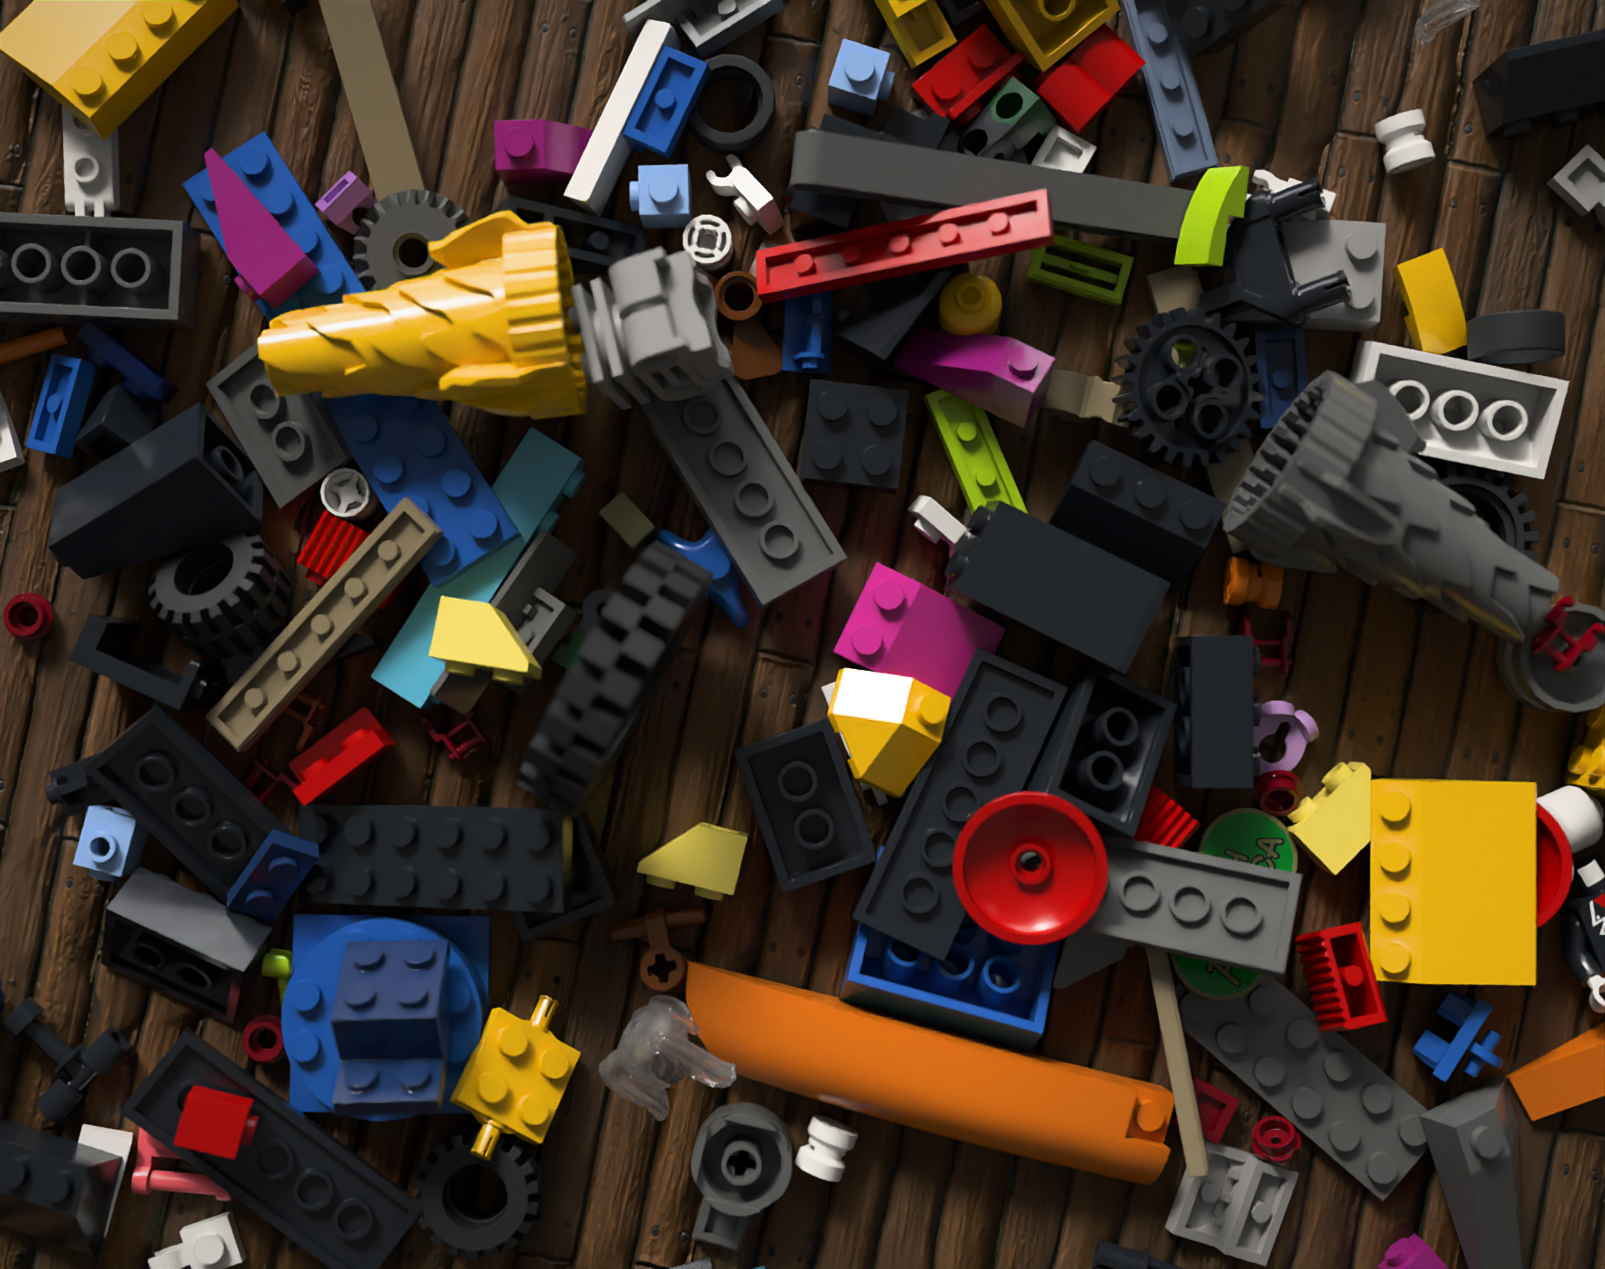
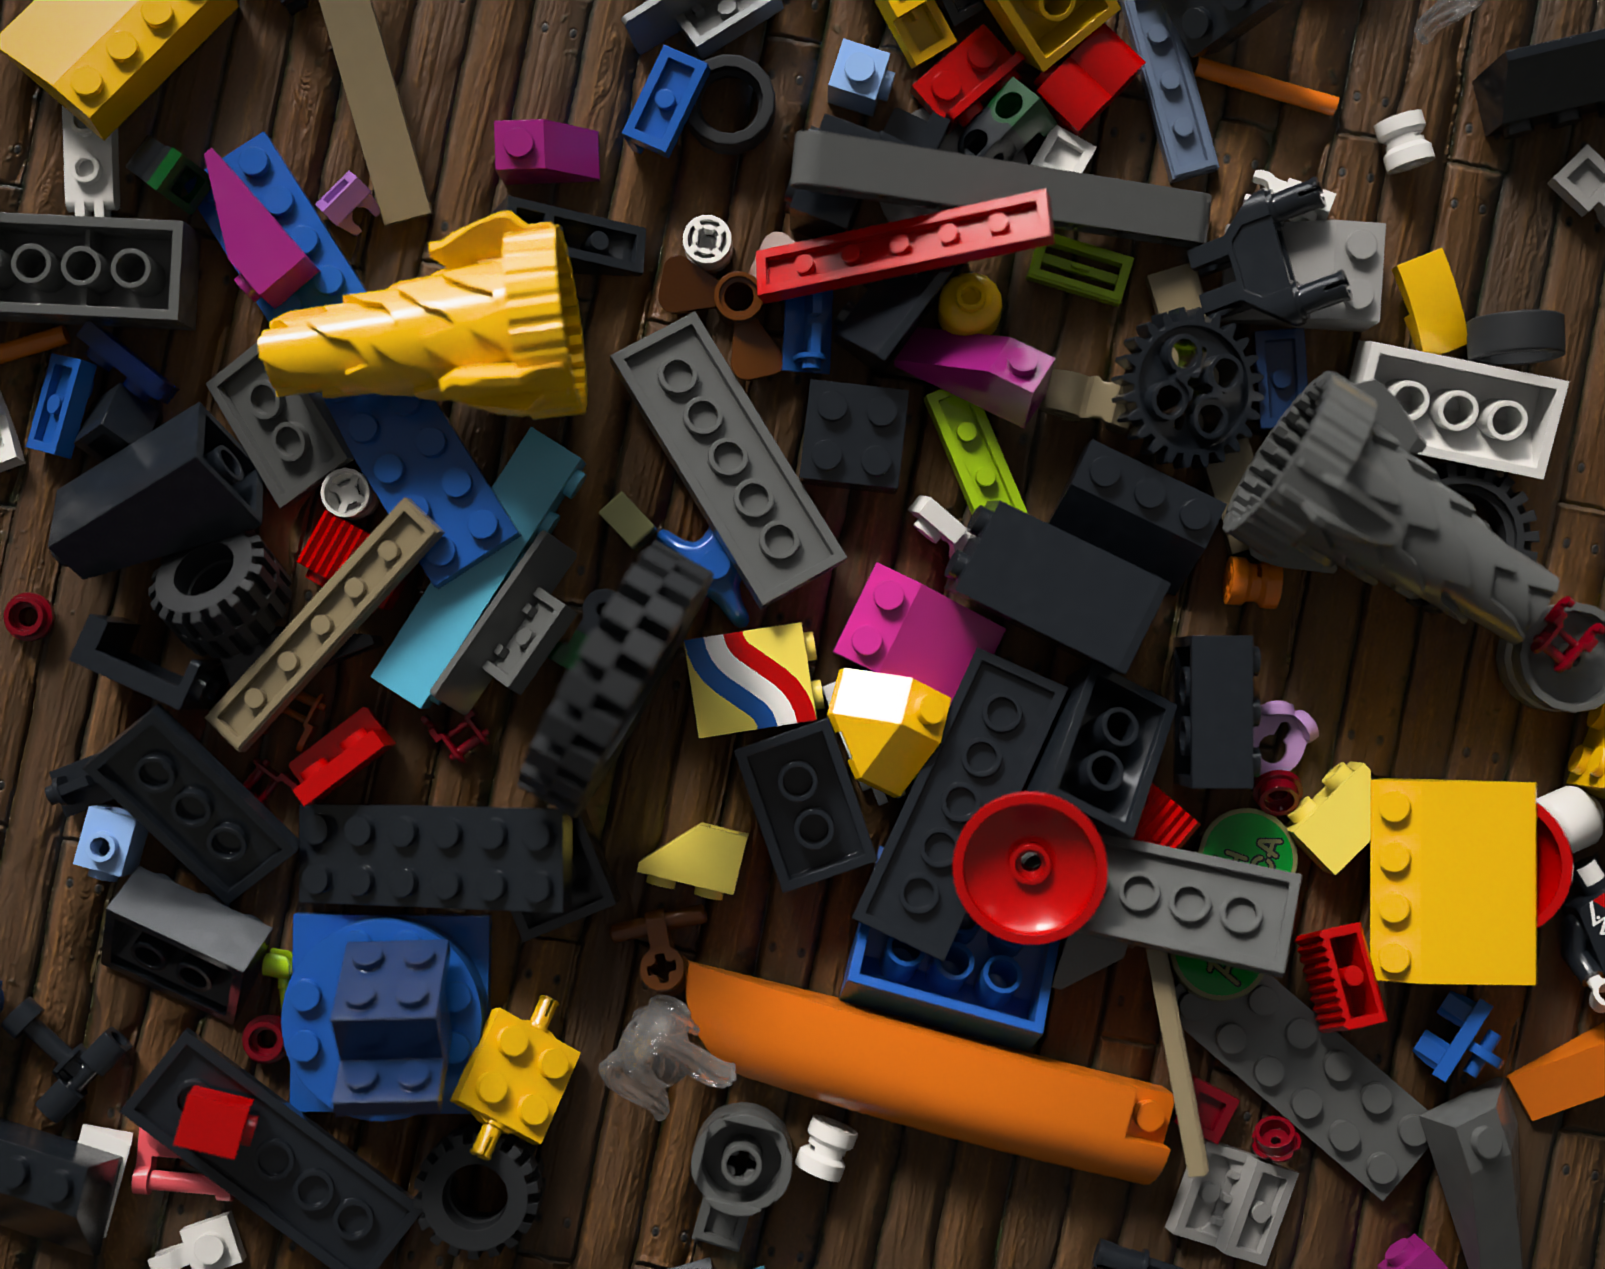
dark blue plate [227,829,319,922] -> none
dark grey gear [353,189,472,292] -> none
light yellow slope [429,596,542,685] -> none
white slope [564,19,681,217] -> none
light grey piece [569,248,736,410] -> none
light blue brick [630,164,692,228] -> none
white plate [706,154,785,235] -> none
lime slope [1174,166,1249,267] -> none
dark red piece [1240,610,1294,674] -> none
none -> dark green leg [125,135,212,216]
none -> panel [684,622,825,738]
none -> orange bar [1194,57,1339,116]

